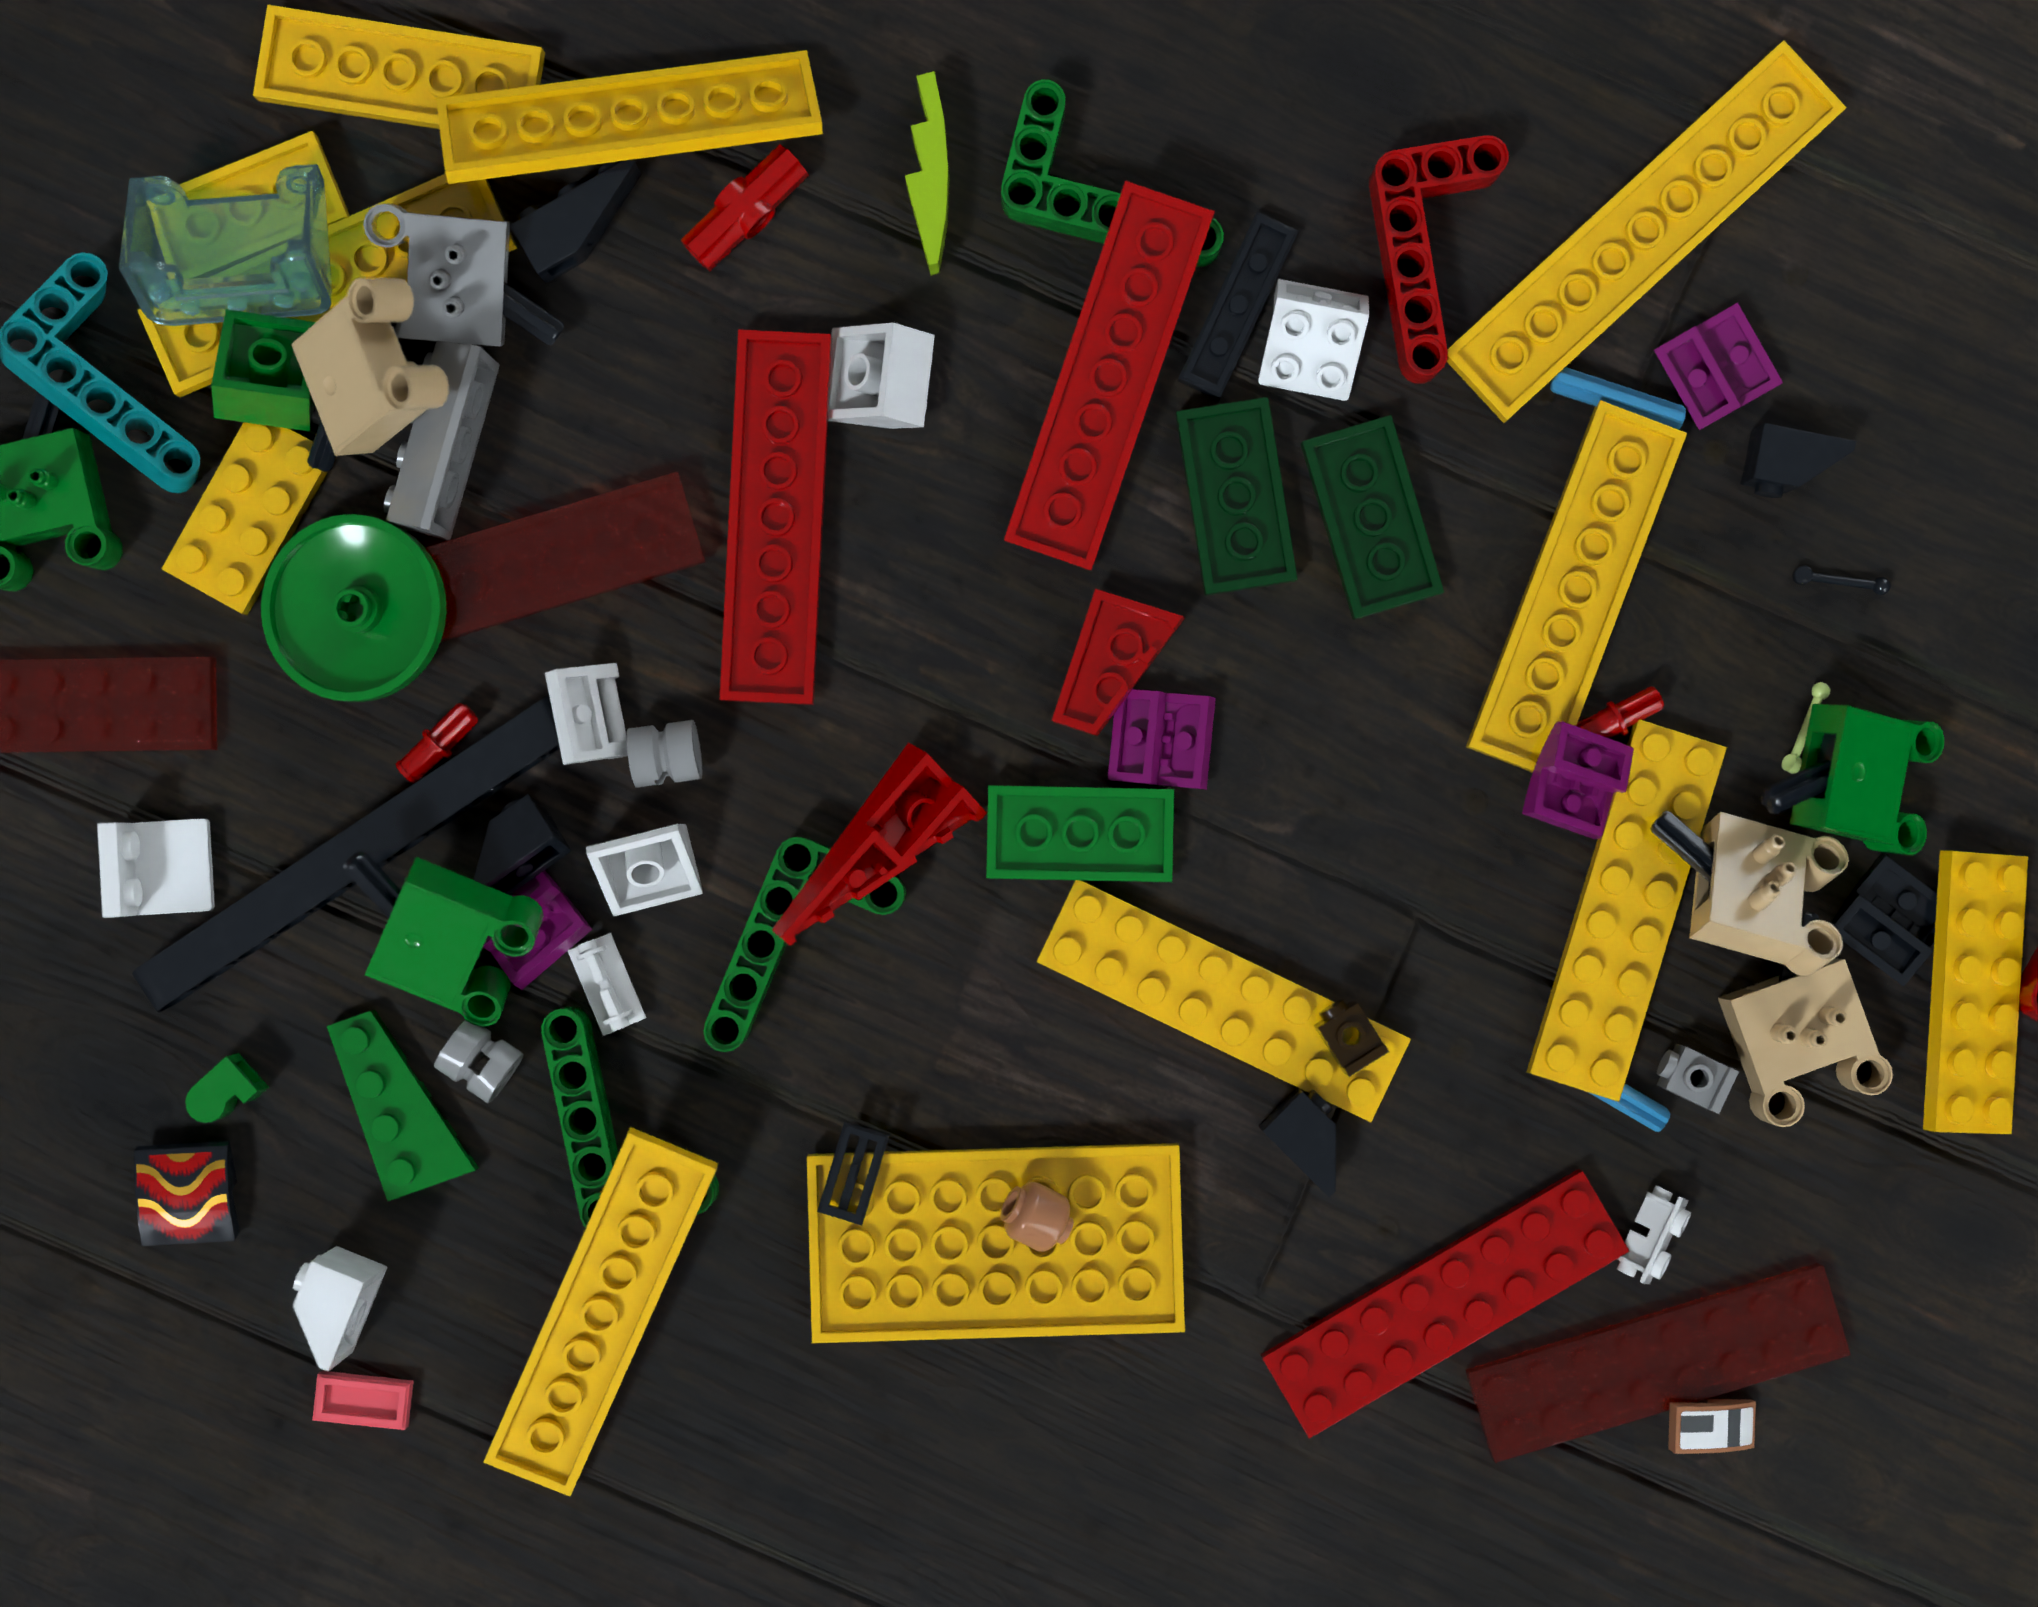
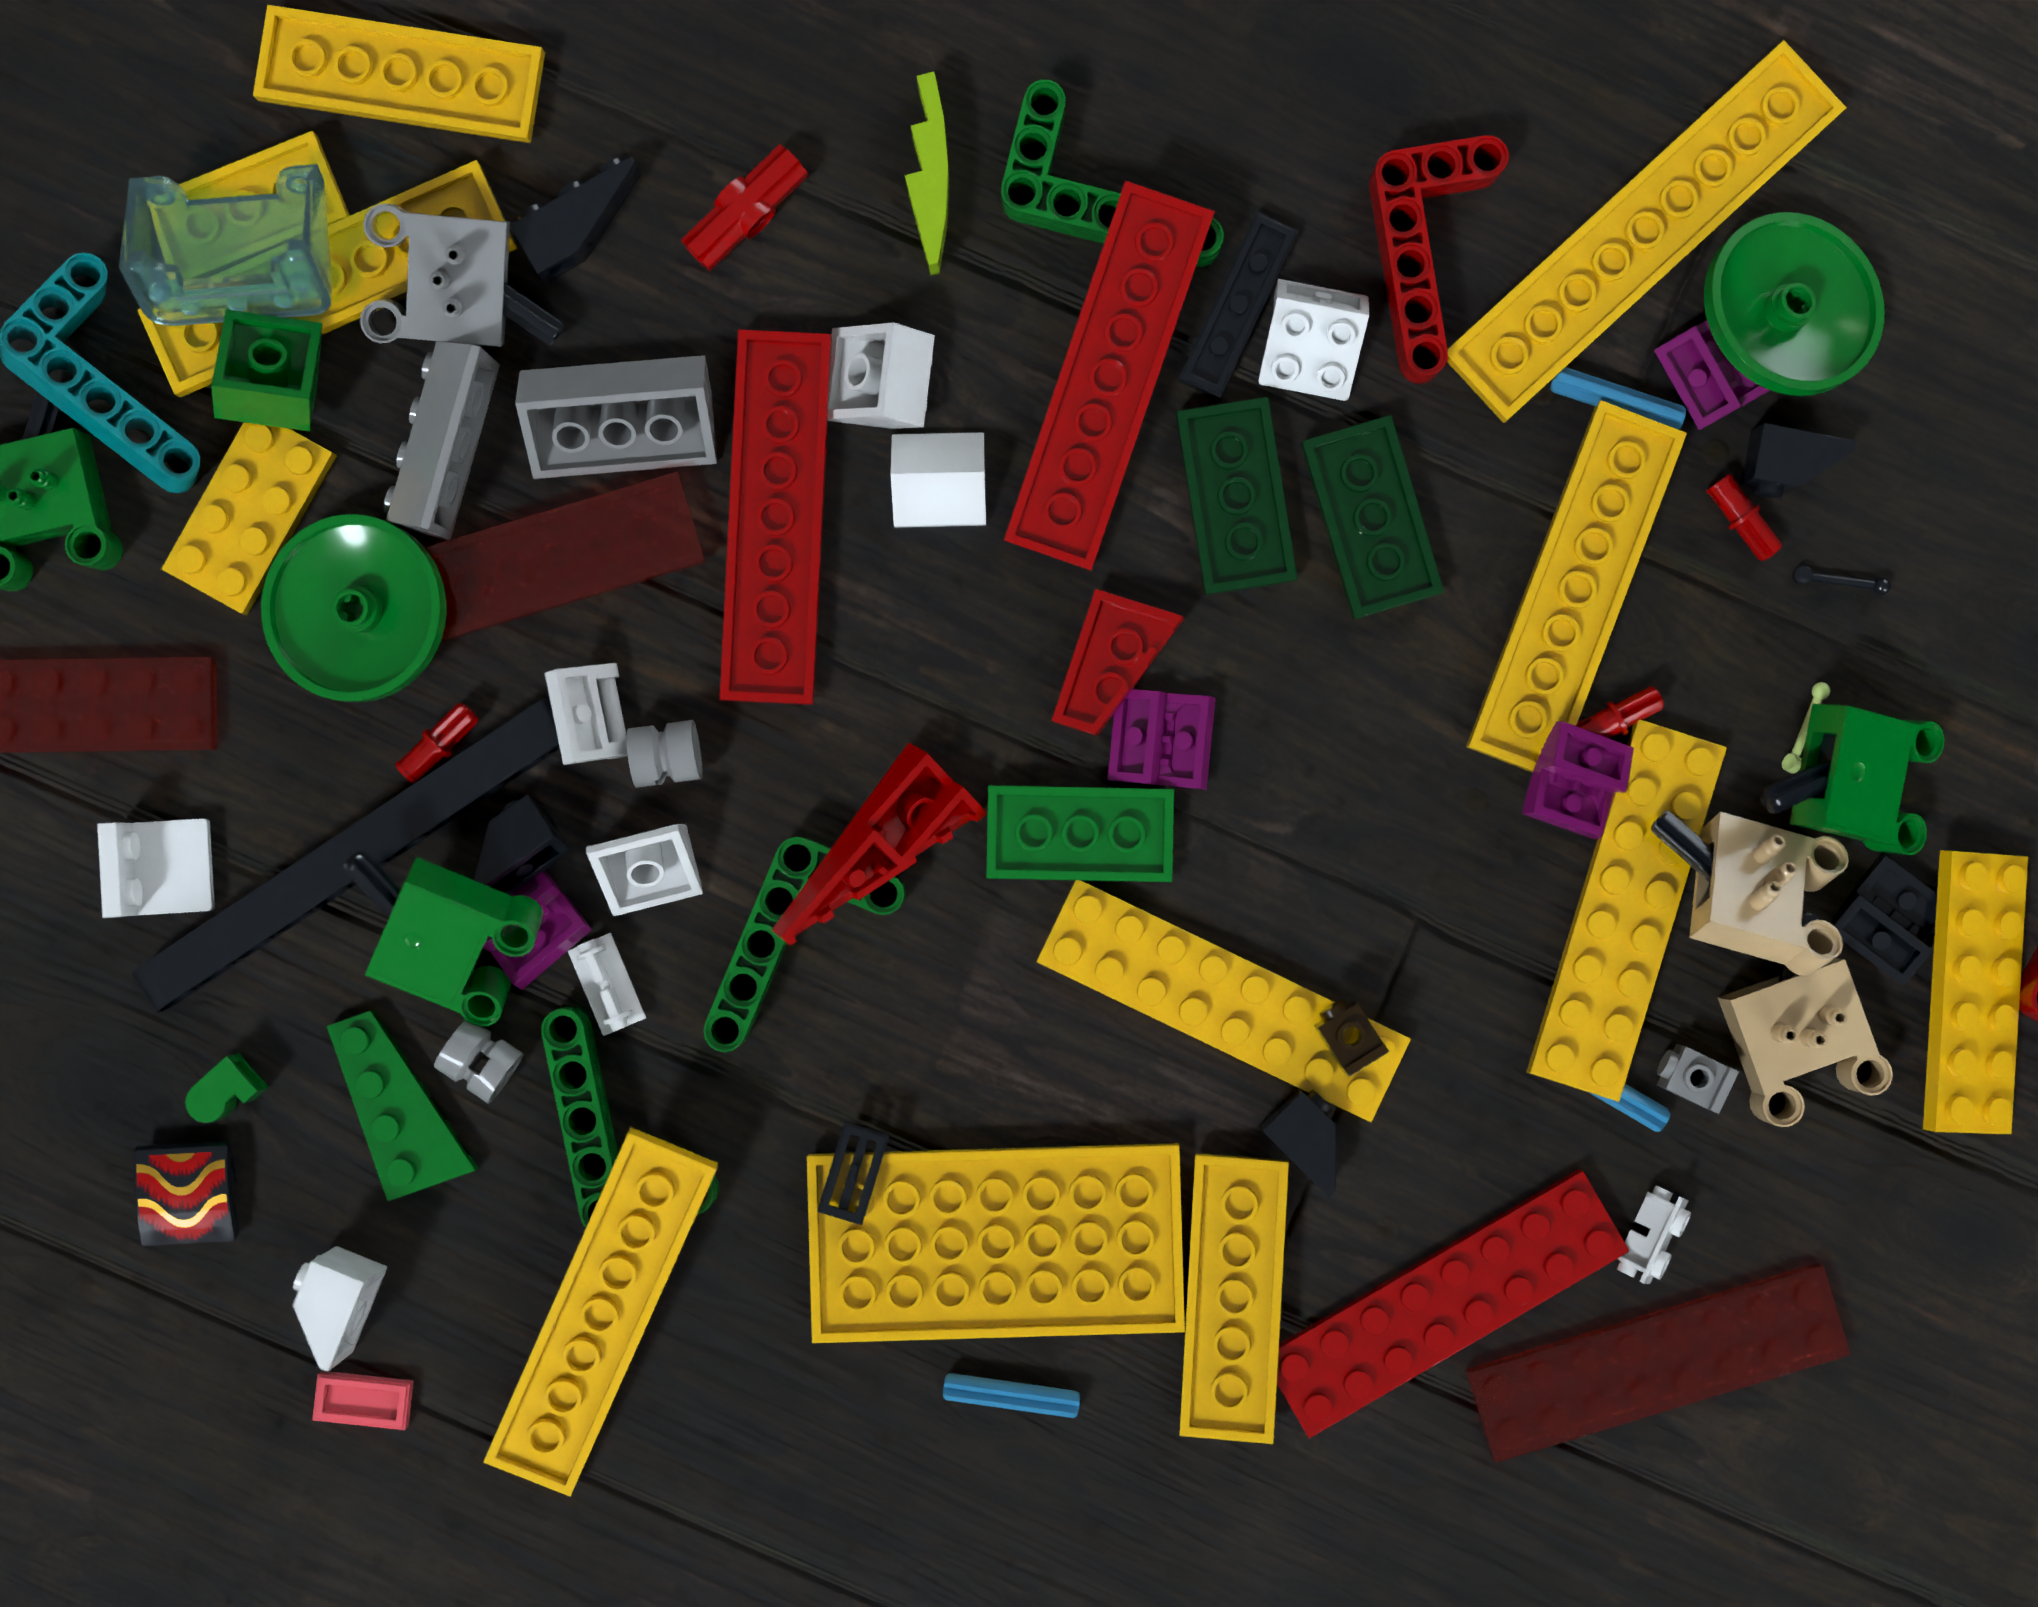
tan piece [291,278,449,472] -> none
yellow plate [436,50,823,184] -> none
nougat head [1000,1182,1074,1252] -> none
slope [1668,1399,1756,1454] -> none
none -> light grey slope [515,355,717,479]
none -> white slope [891,432,986,528]
none -> dark azure axle [943,1373,1080,1418]
none -> yellow plate [1180,1153,1289,1444]
none -> green dish [1704,212,1885,396]
none -> red axle [1706,473,1782,561]

